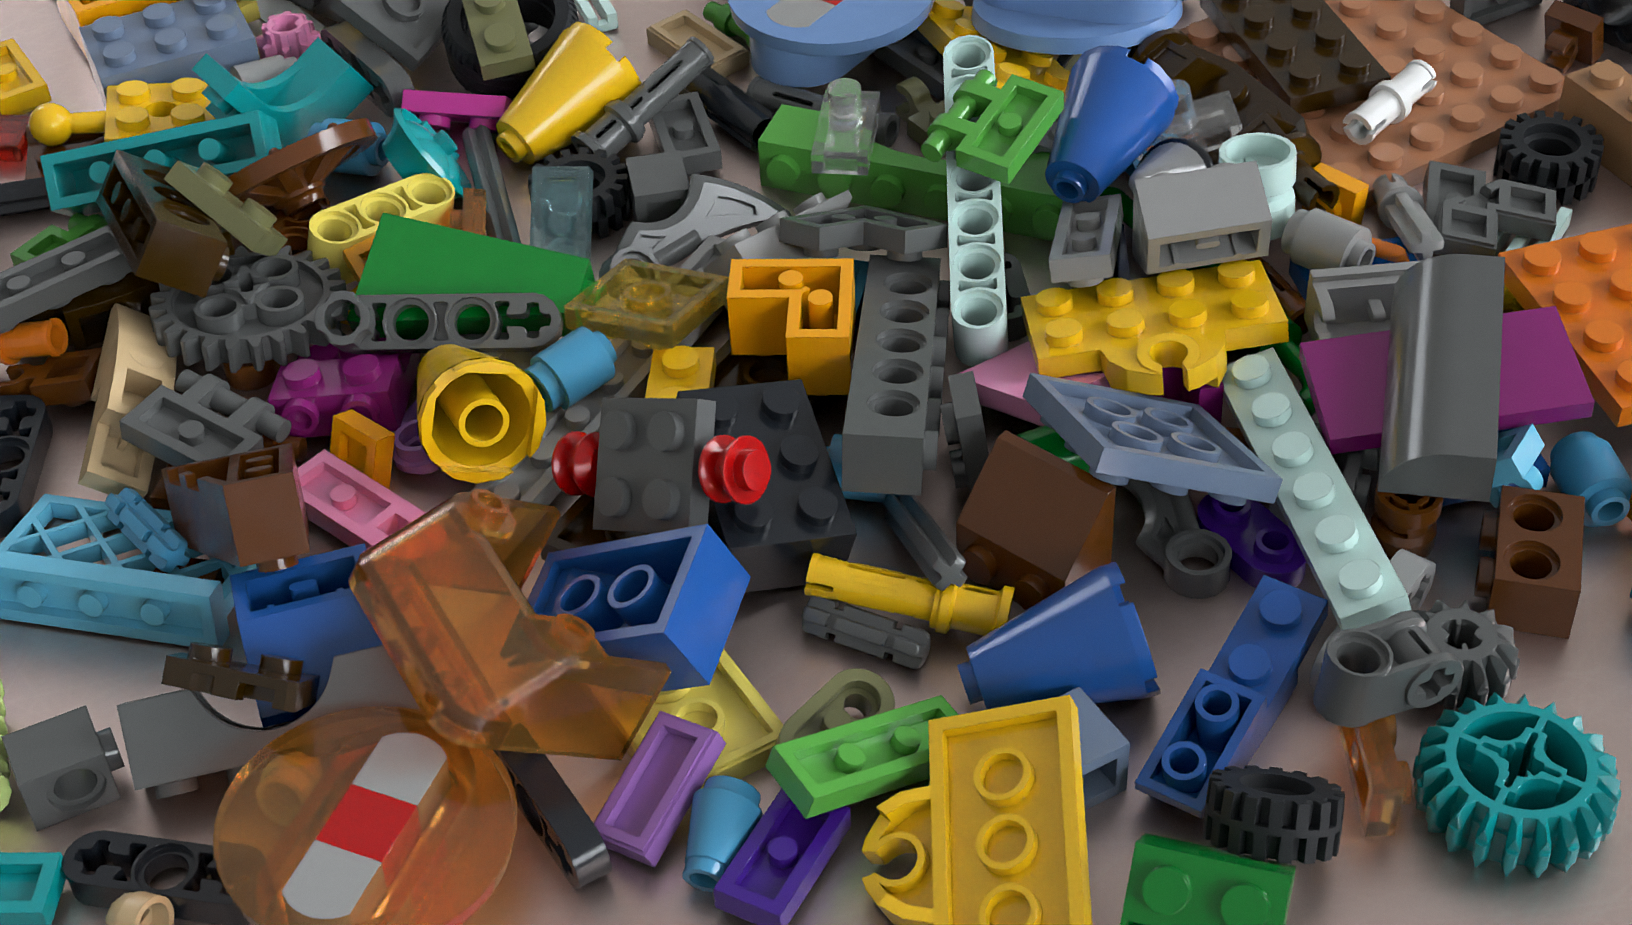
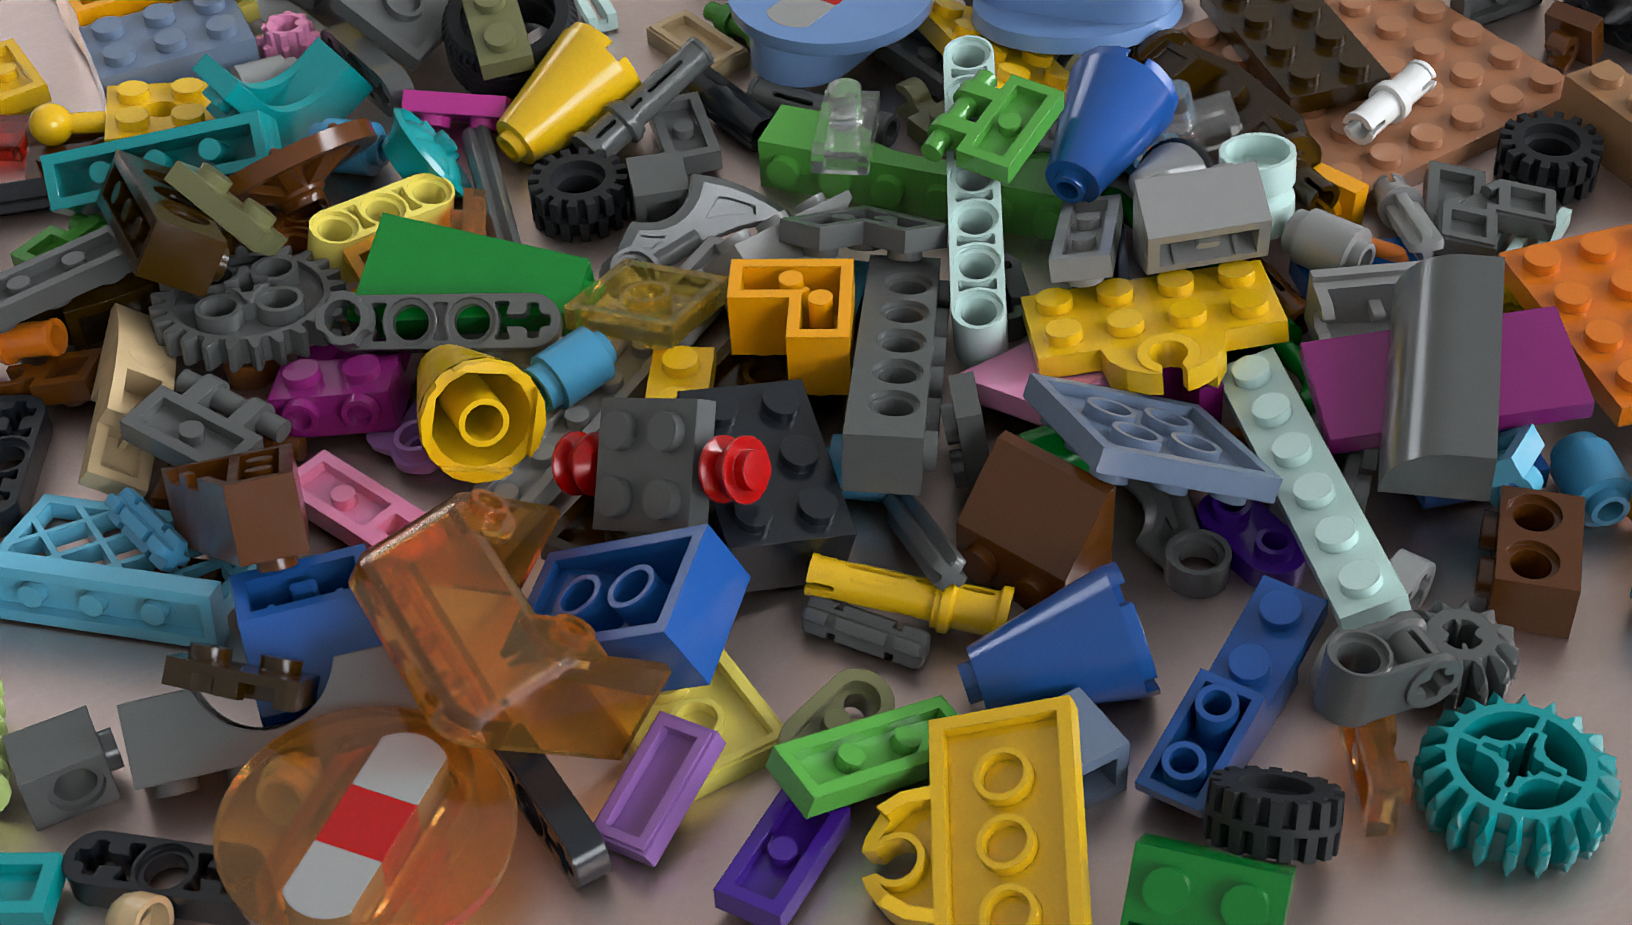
light orange plate [330,409,395,489] -> none
clear light blue plate [530,166,594,263] -> none
dark azure cone [682,775,763,892] -> none
reddish brown wheel [1370,483,1443,560] -> none

